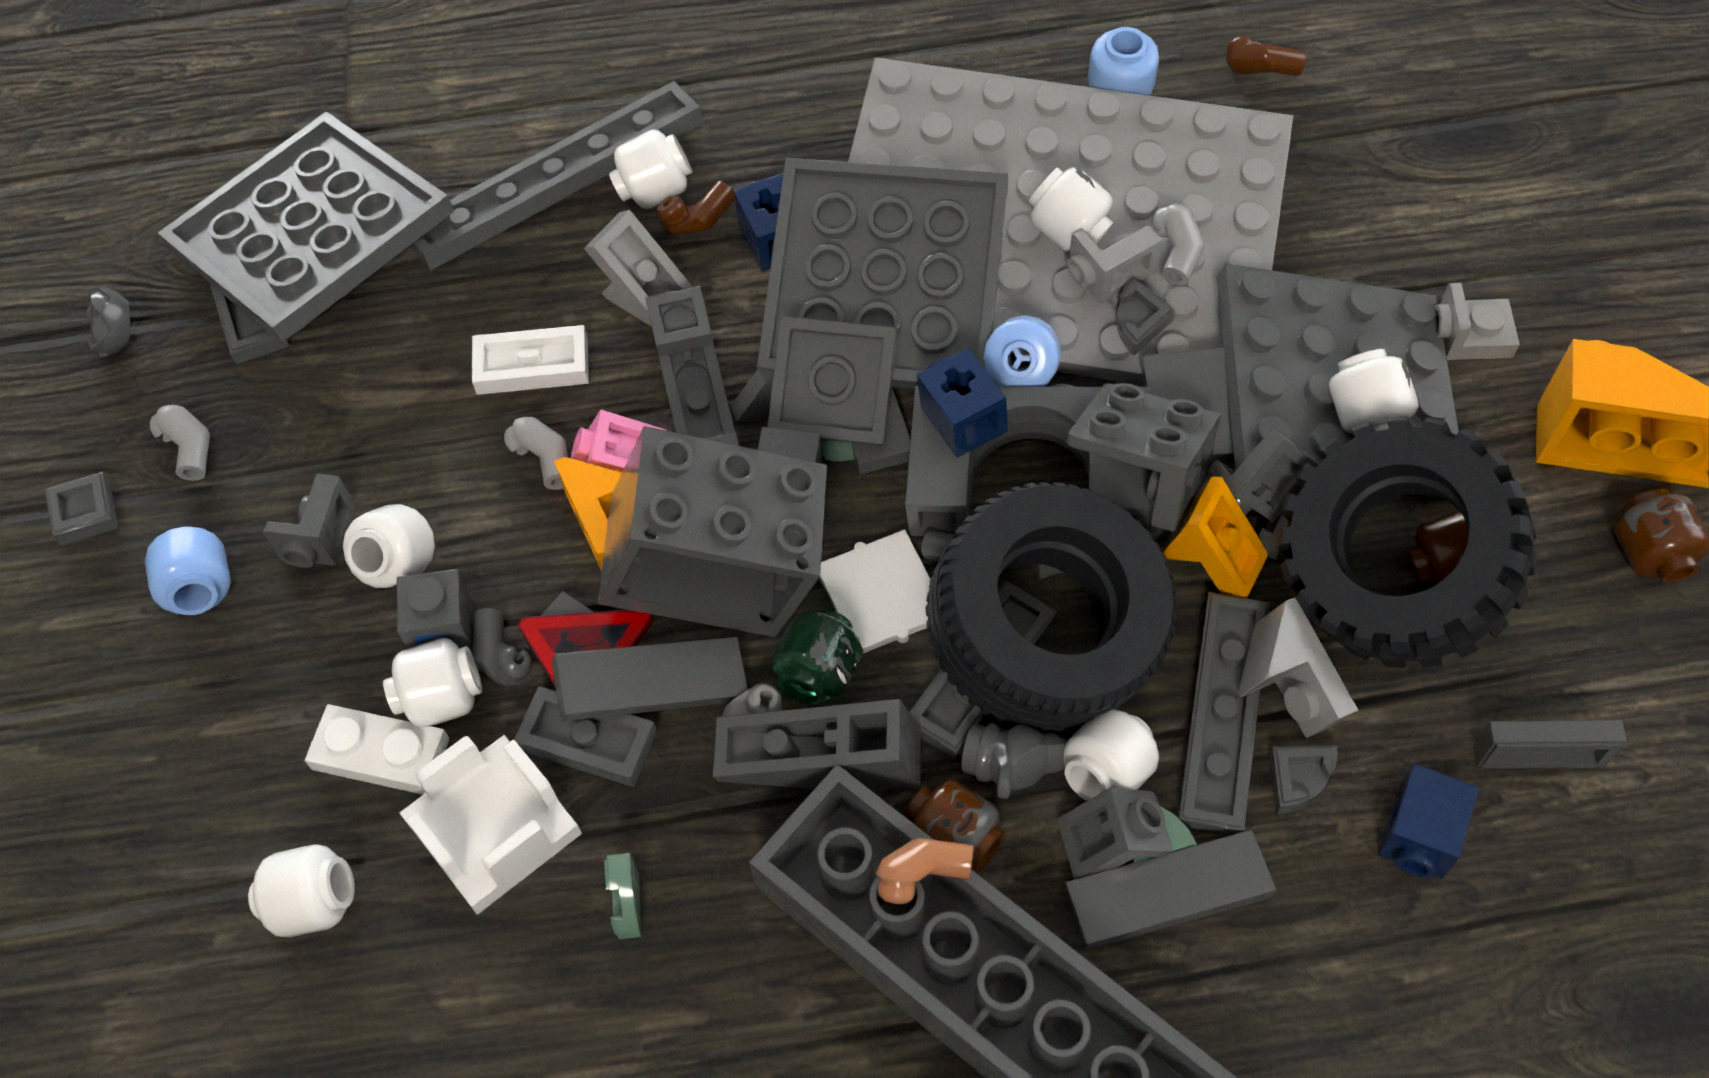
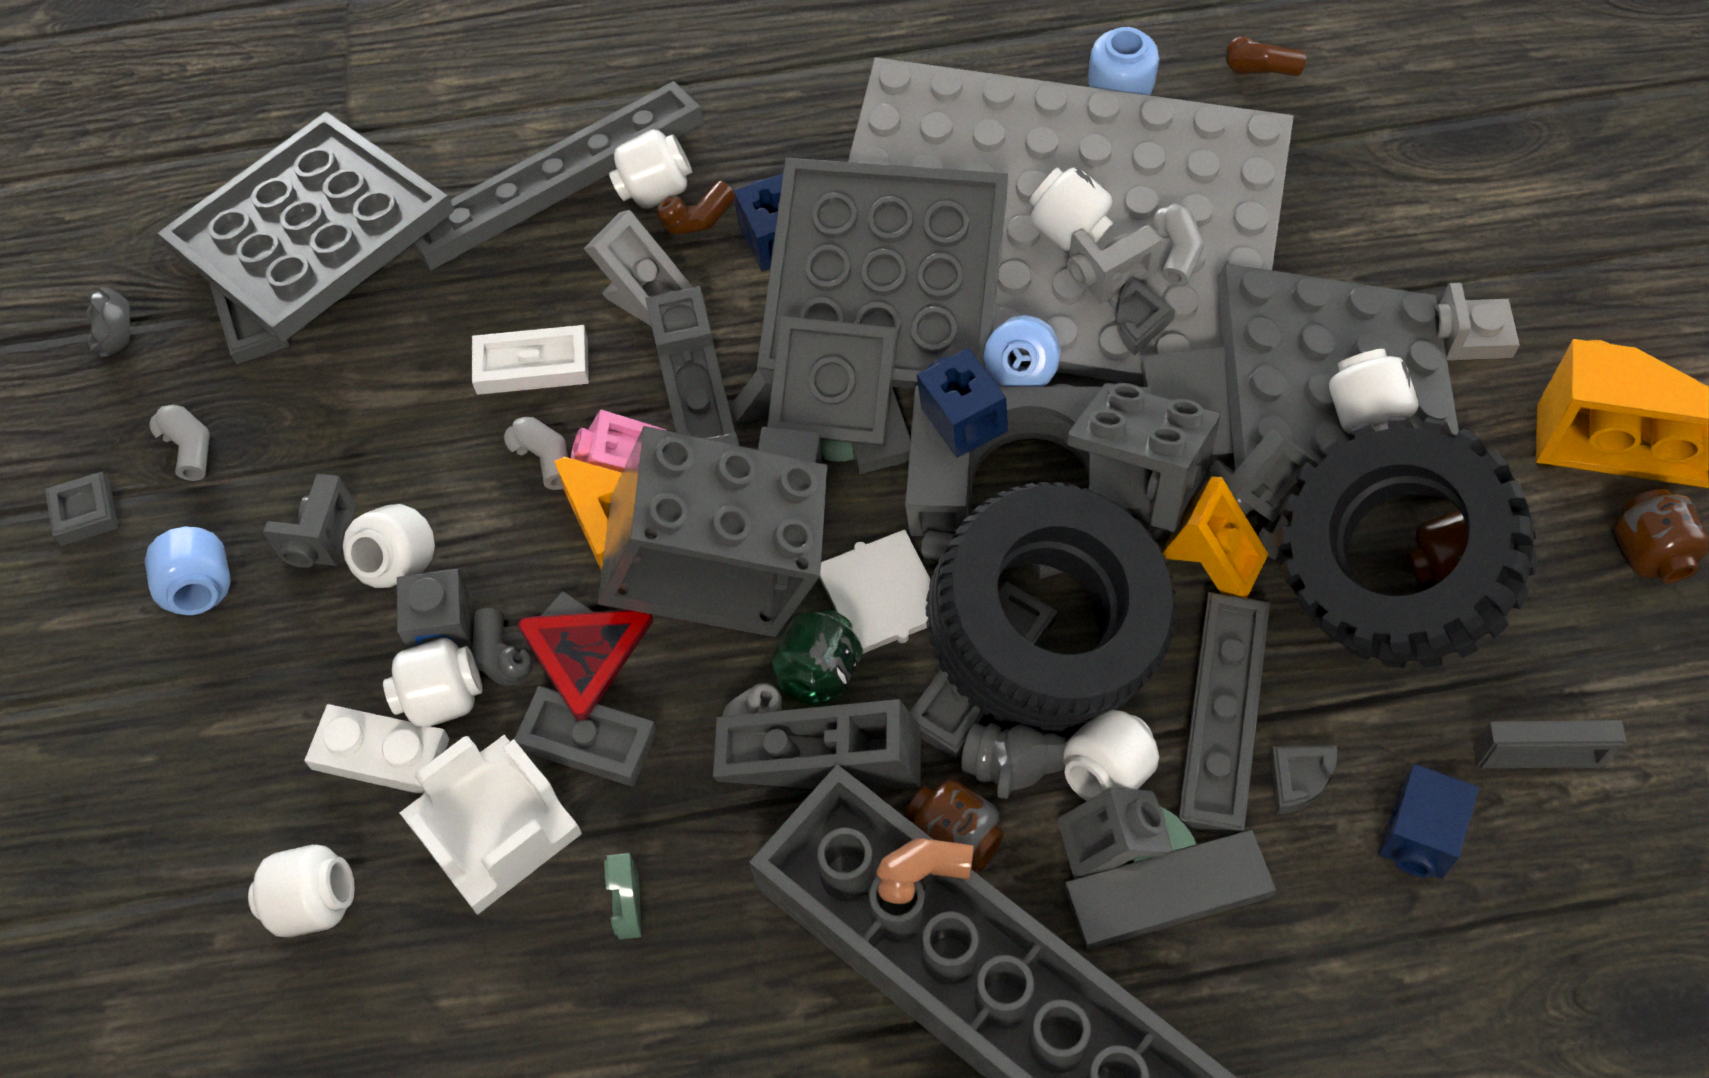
dark grey tile [552,637,748,721] -> none
light grey slope [1238,597,1358,738] -> none

